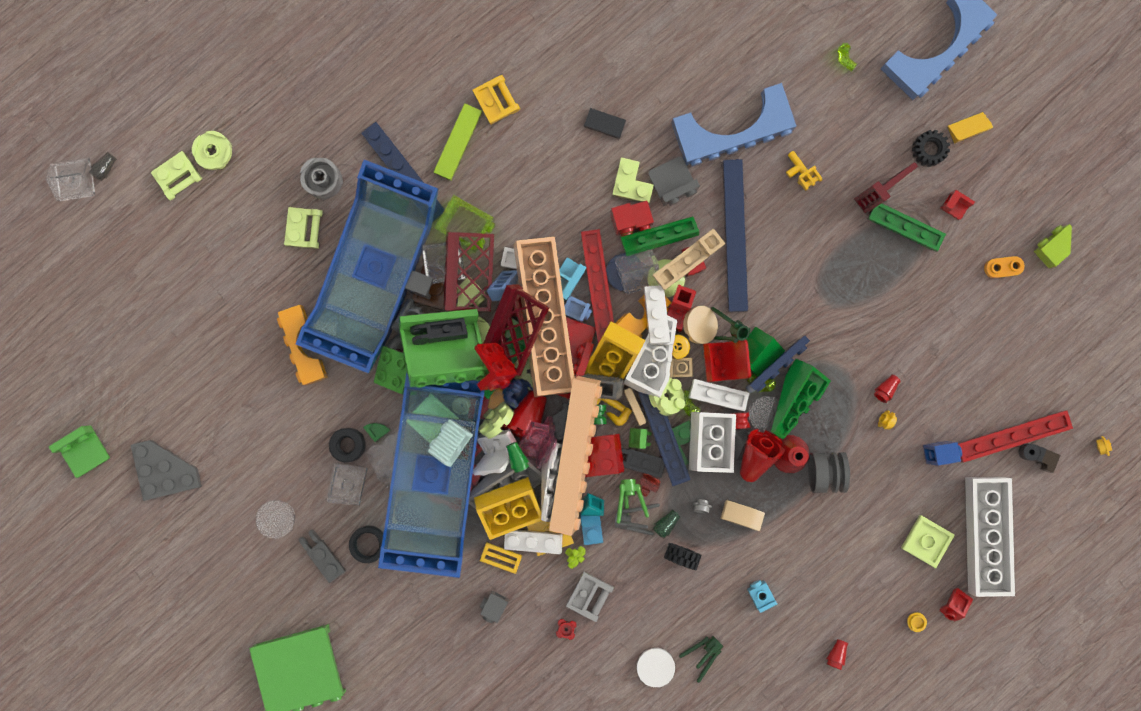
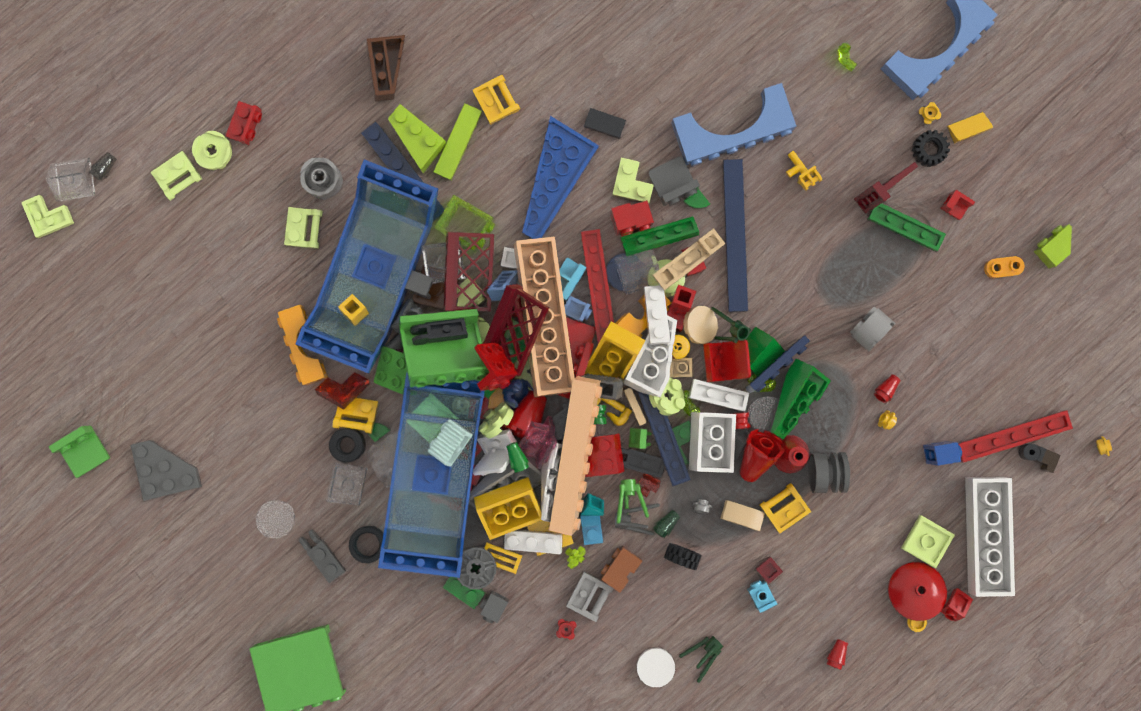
none -> yellowish green plate [21,195,74,238]
none -> red bracket [226,101,262,145]
none -> clear red plate [315,372,370,409]
none -> yellow plate [333,395,379,434]
none -> yellow brick [338,294,369,326]
none -> reddish brown wedge [367,35,405,102]
none -> lime wedge [388,104,446,173]
none -> green plate [443,563,486,609]
none -> dark grey wheel [457,546,496,589]
none -> blue wing [522,116,599,239]
none -> dark orange brick [600,545,642,593]
none -> green tile [683,189,710,209]
none -> dark red plate [755,556,783,584]
none -> yellow plate [759,483,811,534]
none -> light grey brick [850,307,896,352]
none -> red dish [888,562,947,621]
none -> yellow plate [919,102,941,125]

